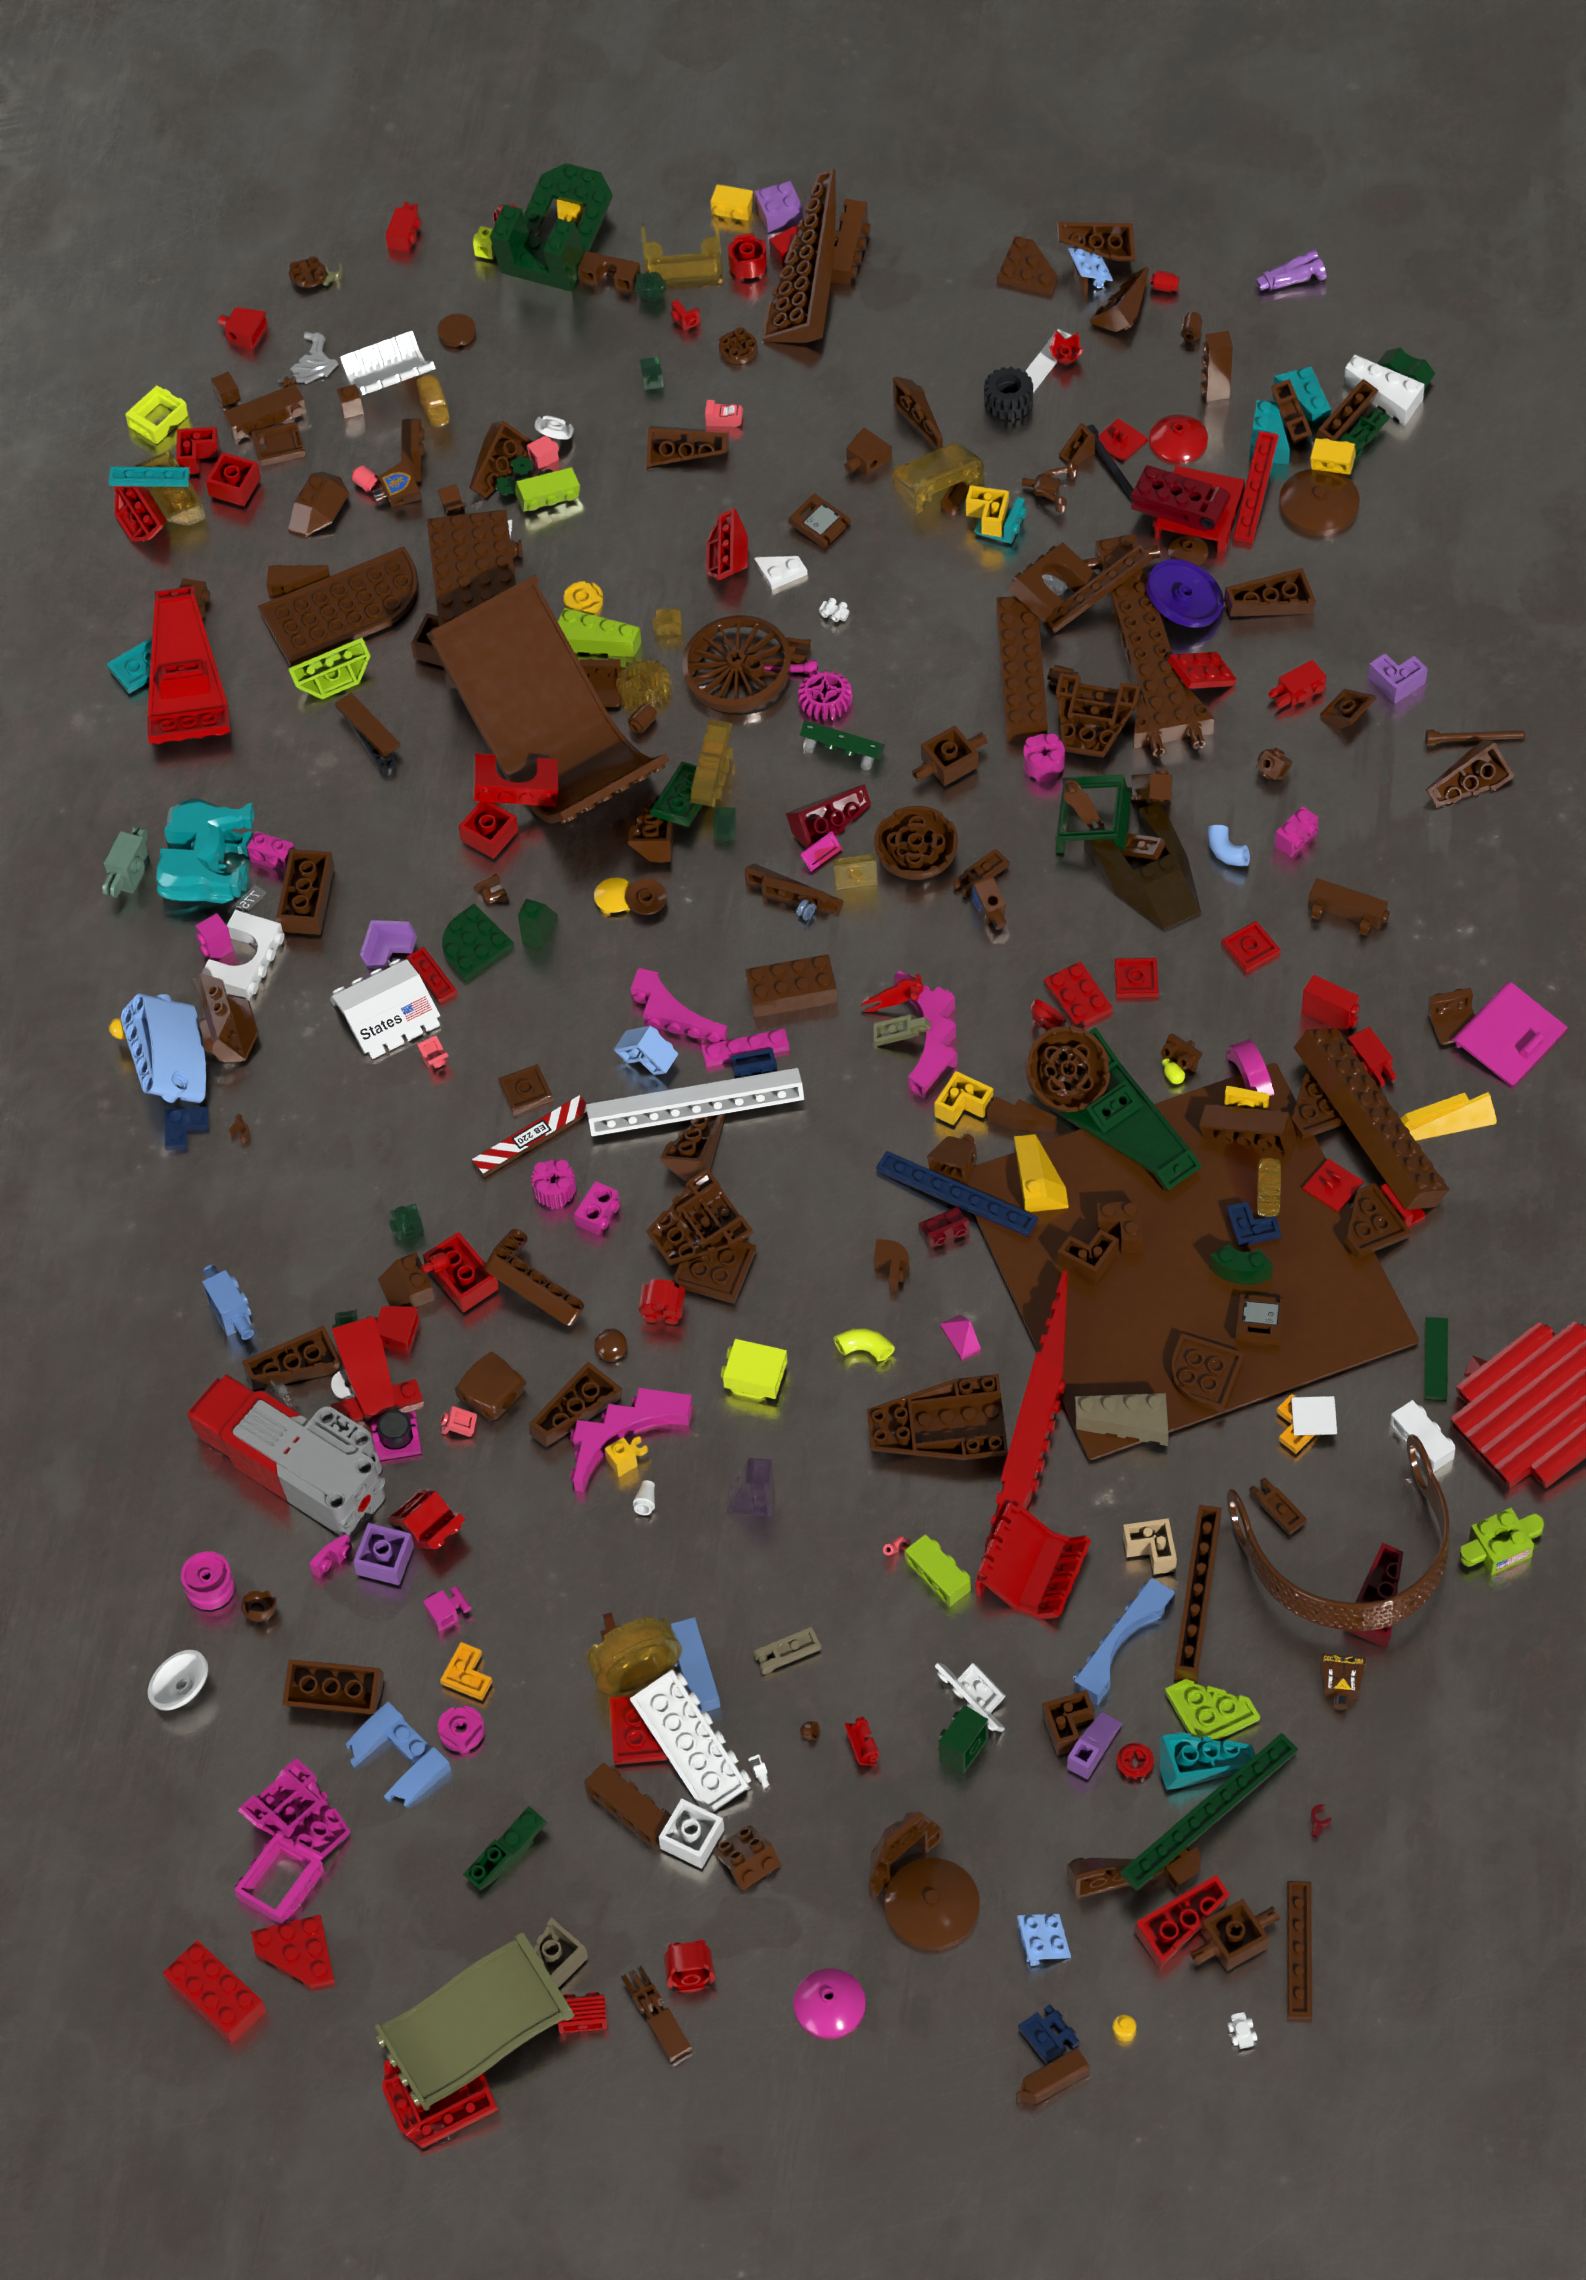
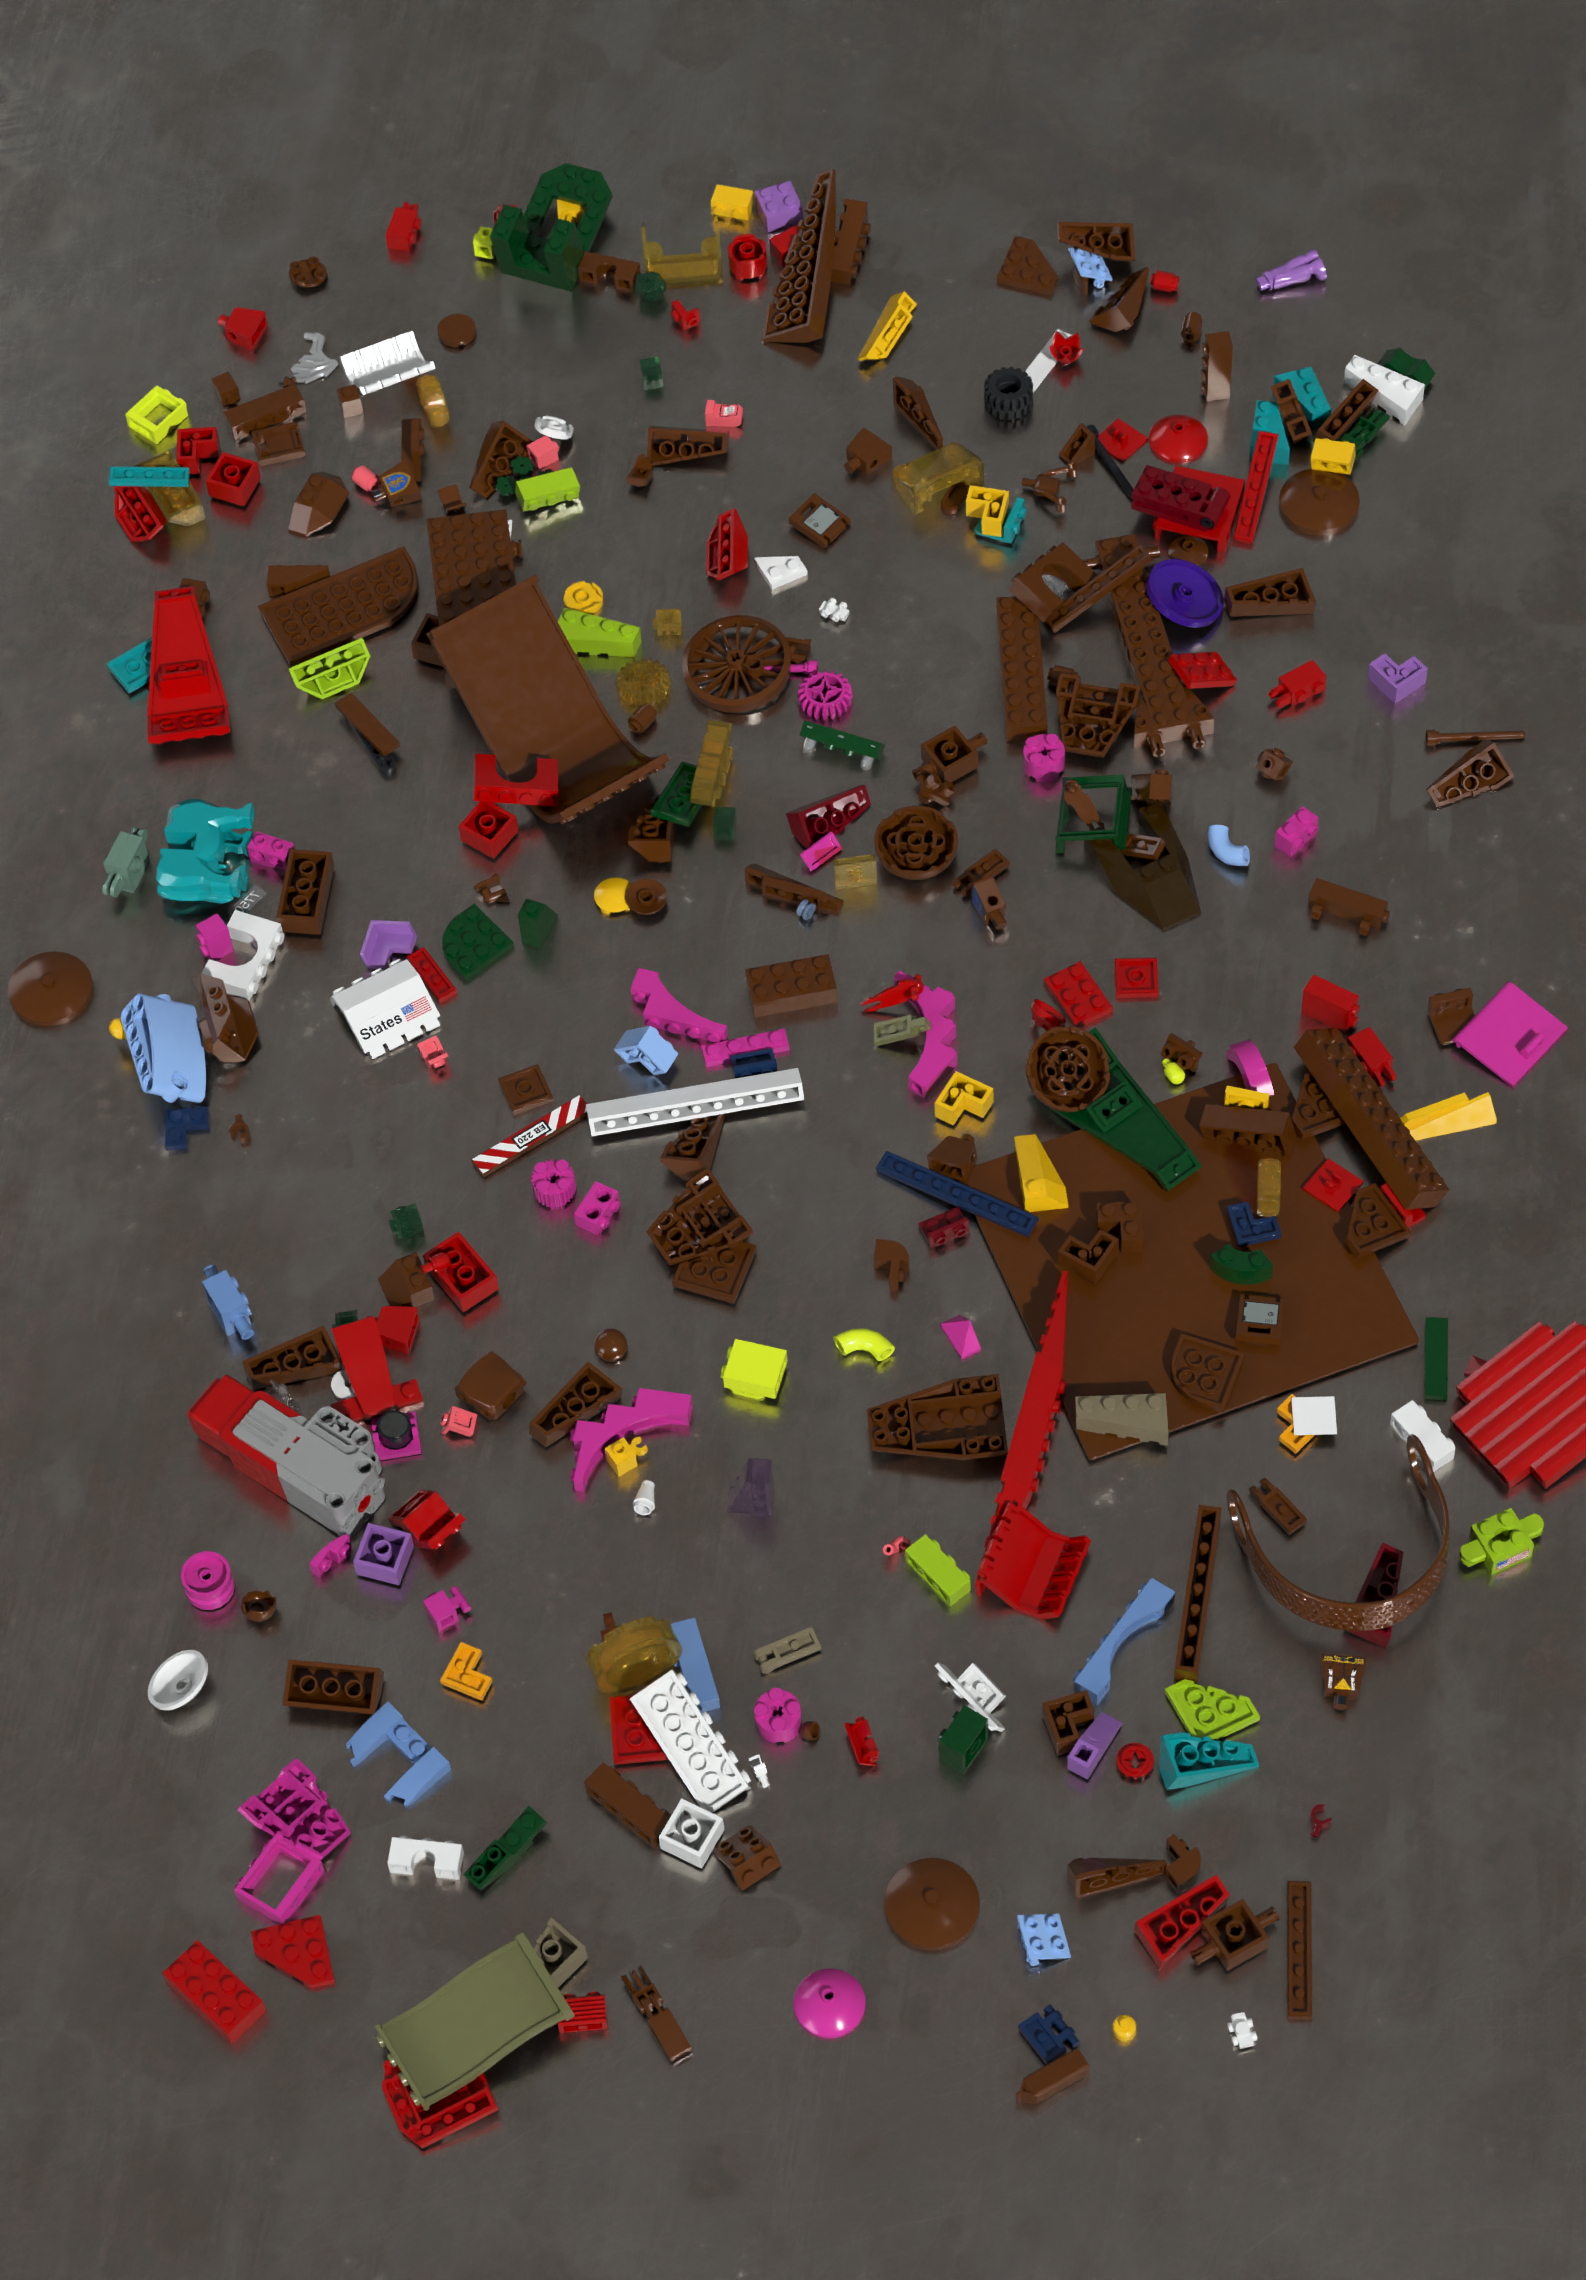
olive piece [322,263,344,286] -> none
dark pink plate [438,1706,485,1753] -> none
reddish brown beam [484,1229,584,1326] -> none
reddish brown bracket [580,659,622,707] -> none
red brick [638,1279,685,1325] -> none
red brick [664,1939,715,1992] -> none
reddish brown tile [719,327,758,364] -> none
reddish brown wedge [869,1811,943,1898] -> none
reddish brown slope [987,1097,1057,1132] -> none
dark green plate [1120,1733,1298,1891] -> none
tan brick [1123,1518,1177,1575] -> none
red tile [1221,921,1281,973] -> none
reddish brown slope [1320,689,1376,729] -> none
none -> reddish brown dish [8,951,93,1026]
none -> white arch [387,1836,464,1880]
none -> reddish brown plate [627,454,653,487]
none -> dark pink brick [754,1688,802,1743]
none -> yellow wedge [857,291,917,361]
none -> reddish brown hips [917,773,955,806]

